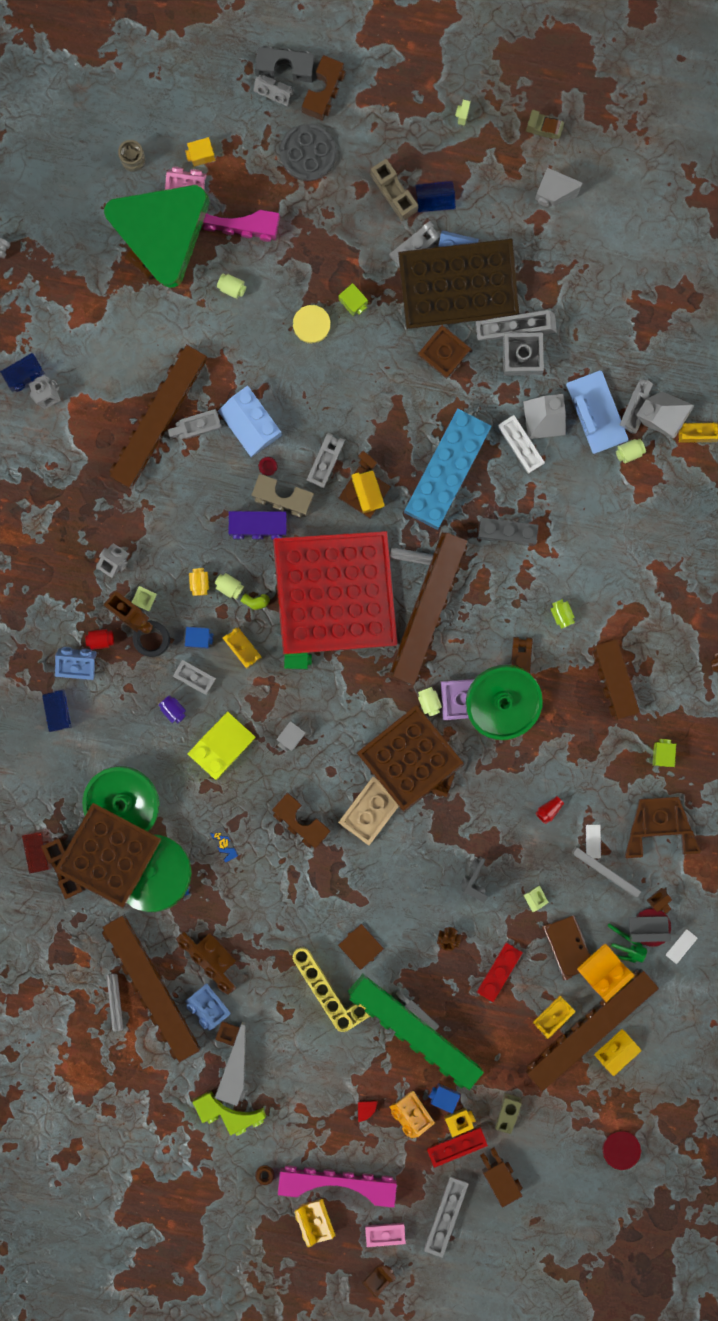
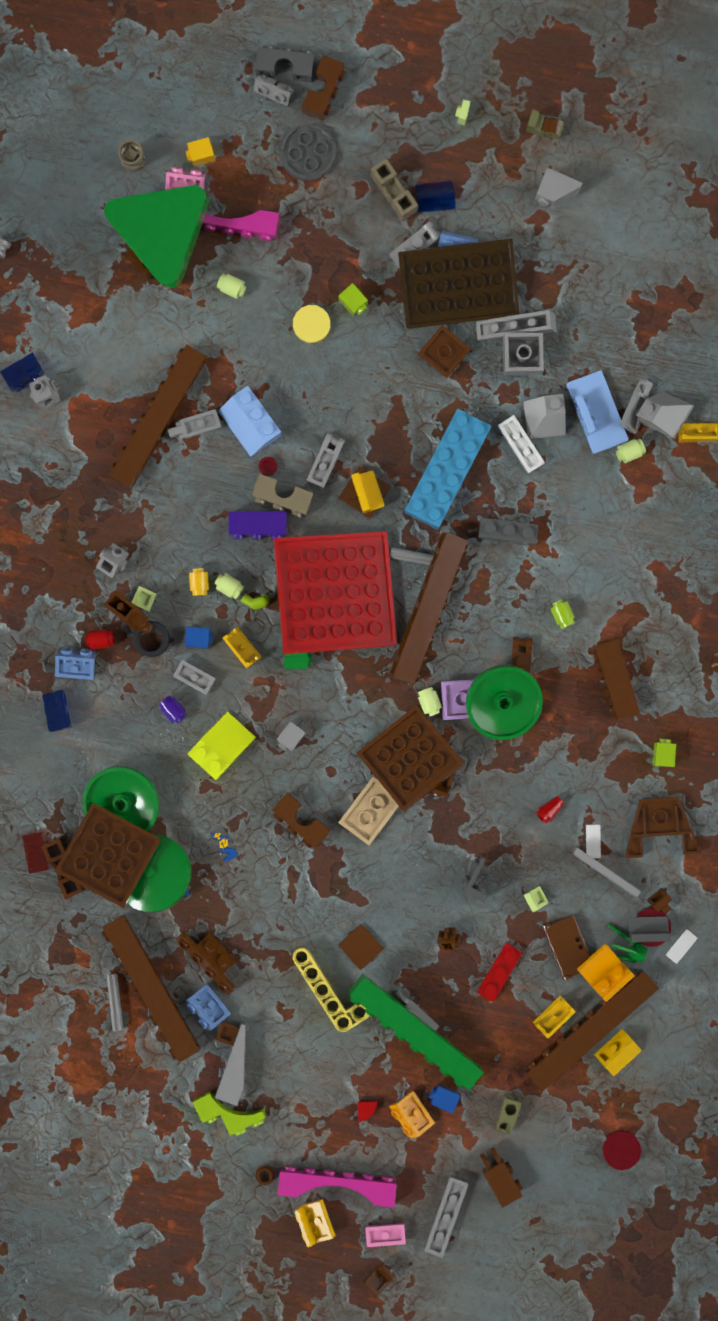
reddish brown plate [358,451,377,471] -> none
red plate [427,1127,488,1168] -> none
yellow brick [444,1107,475,1137] -> none

